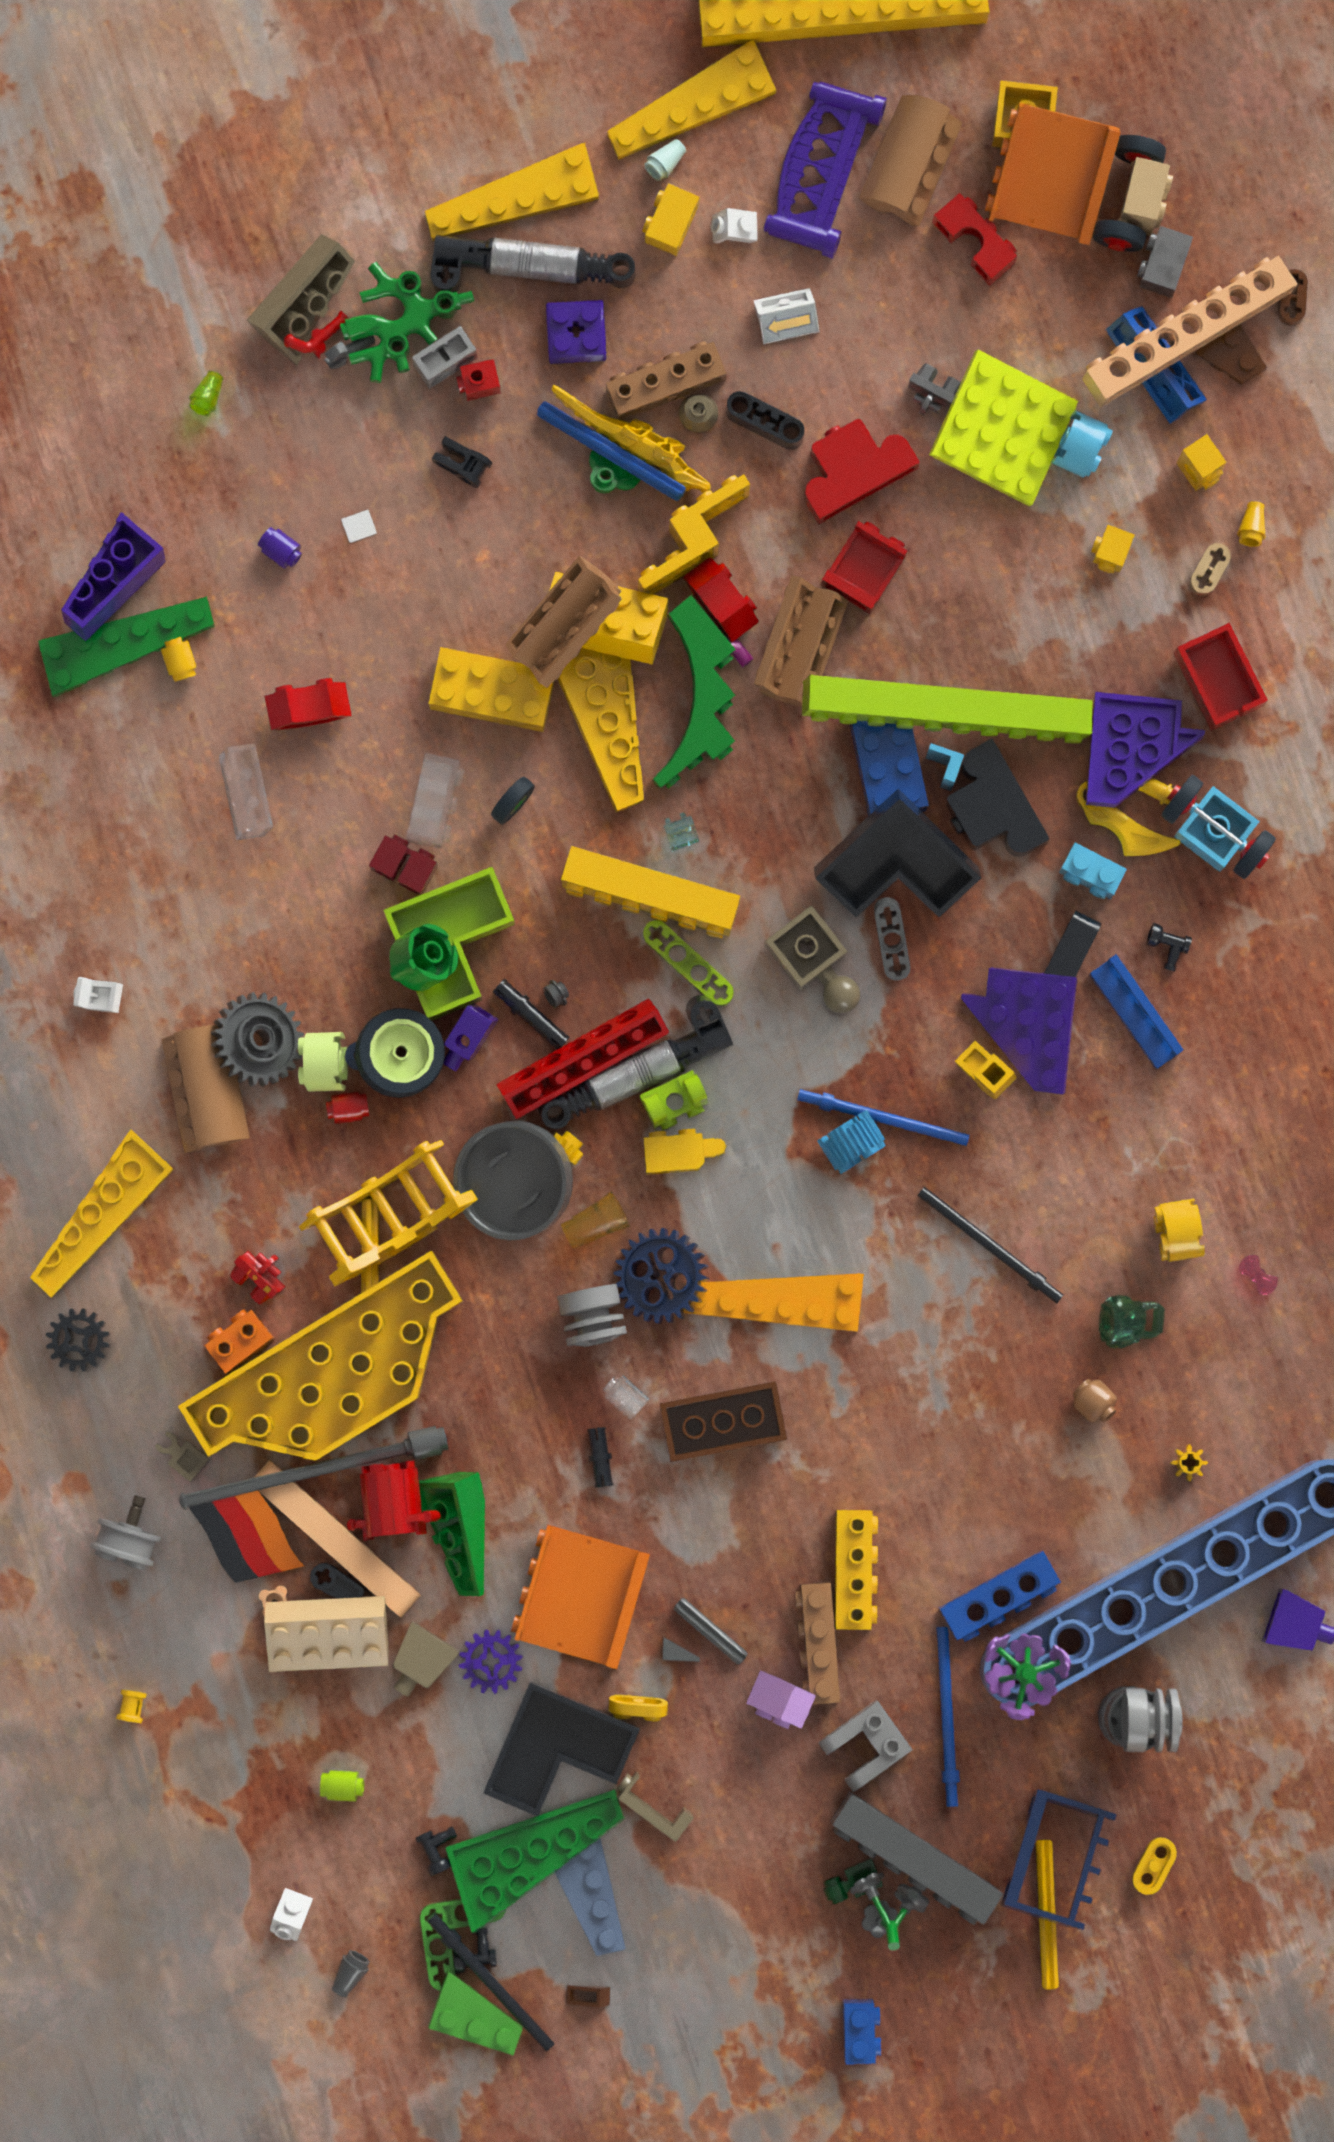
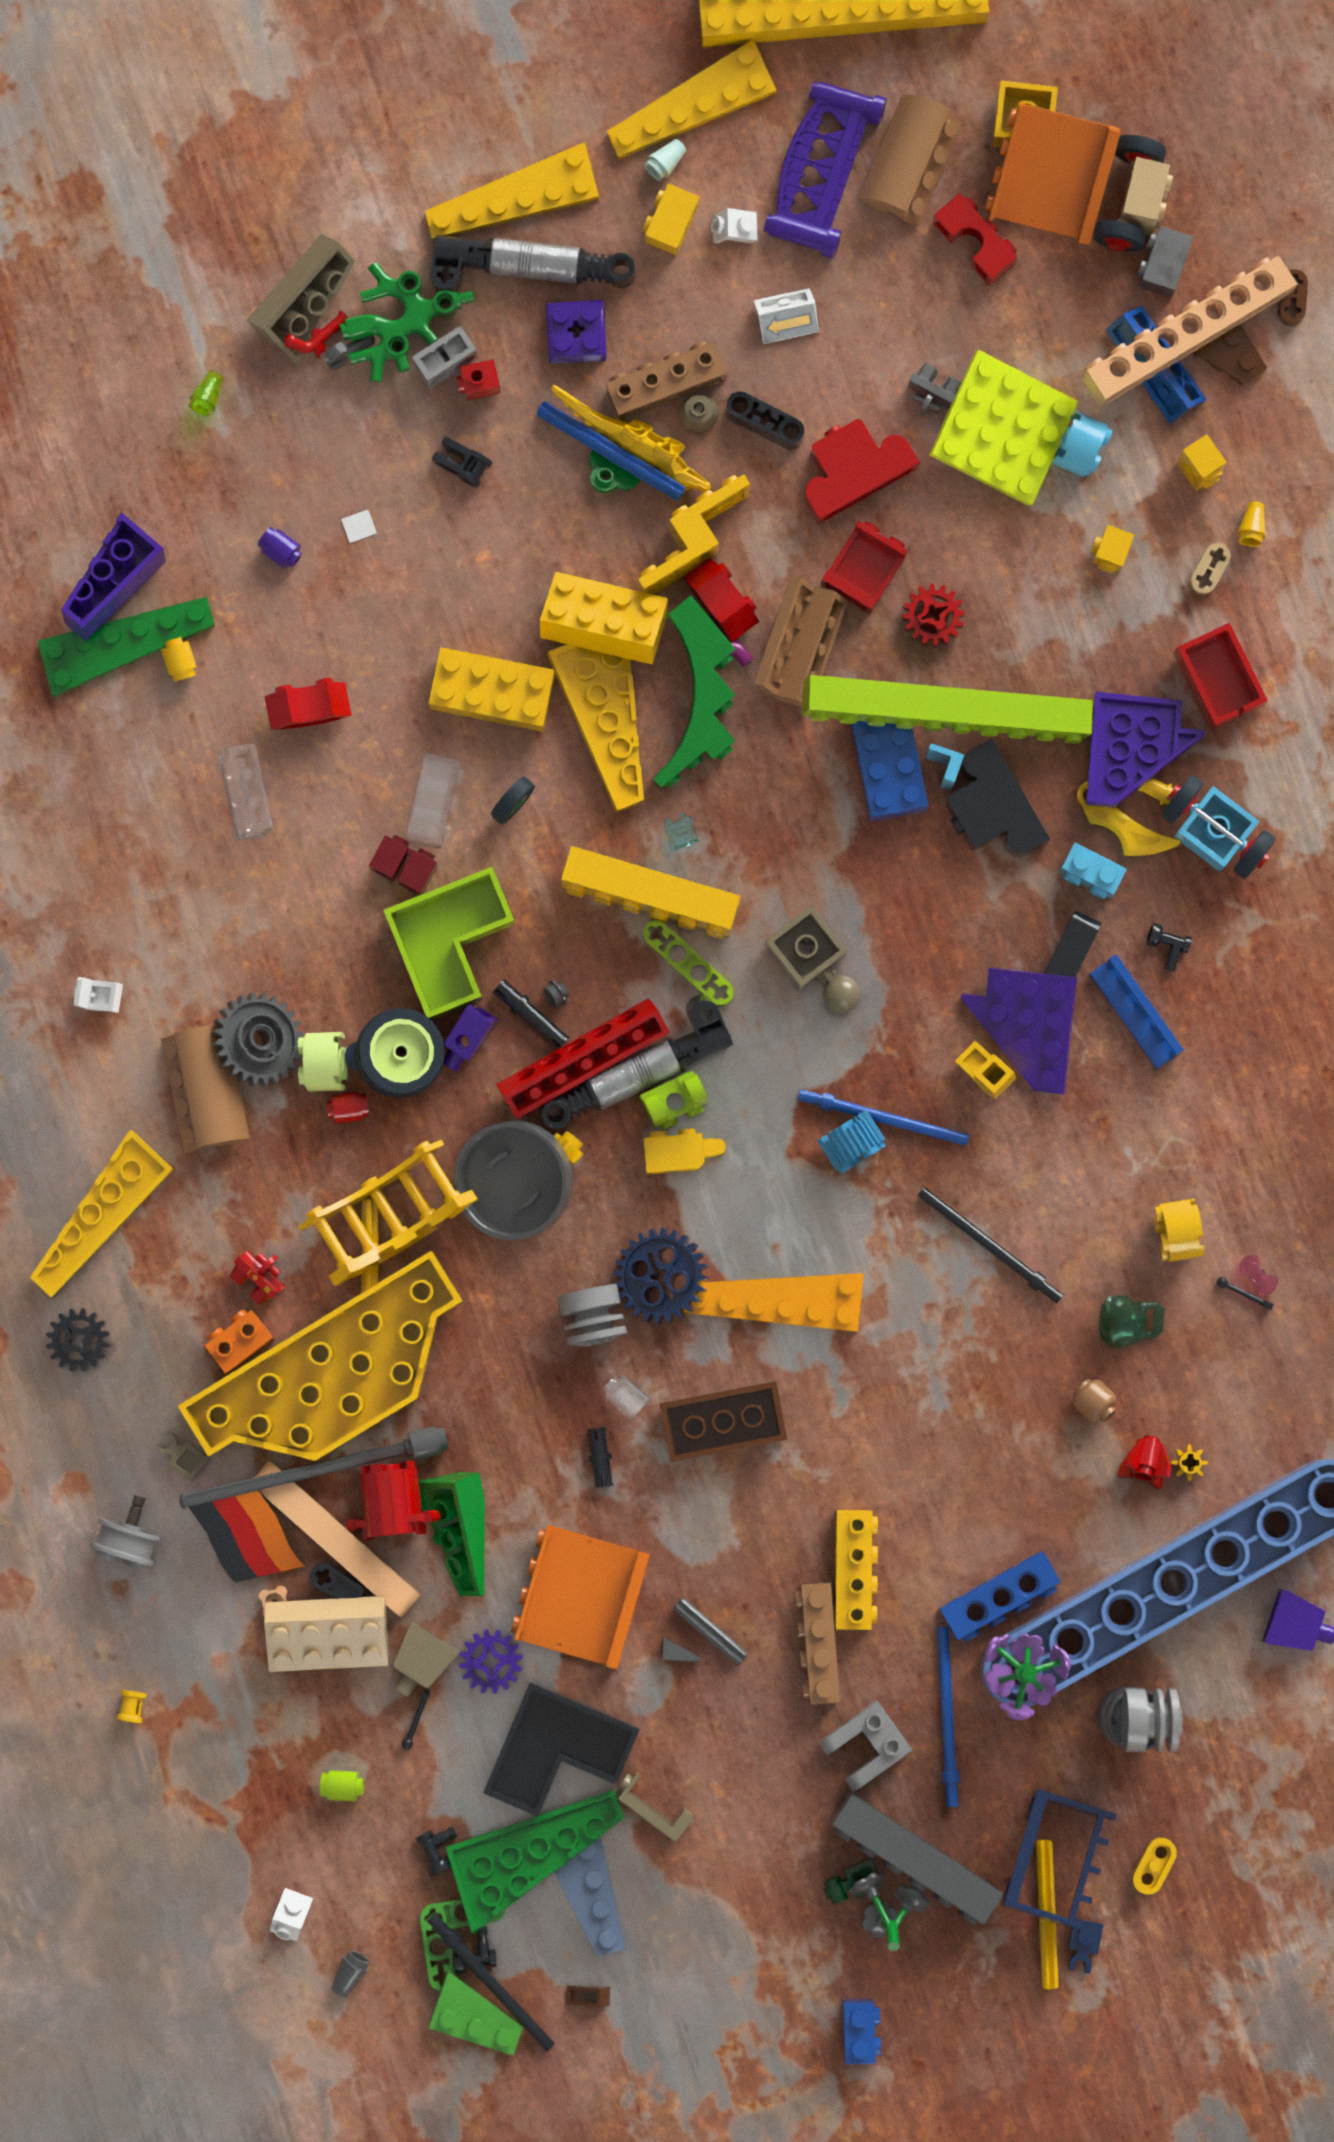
green brick [389,924,458,991] -> none
medium nougat brick [505,556,622,688] -> none
clear yellow plant [561,1190,631,1249] -> none
yellow plate [608,1695,668,1722] -> none
lavender brick [746,1670,816,1729] -> none
black piece [814,789,981,917] -> none
dark grey beam [874,897,911,980] -> none
none -> black hinge [401,1690,431,1749]
none -> red gear [902,583,965,648]
none -> dark blue plate [1068,1918,1104,1974]
none -> red brick [1117,1435,1172,1489]
none -> black hinge [1216,1277,1274,1310]

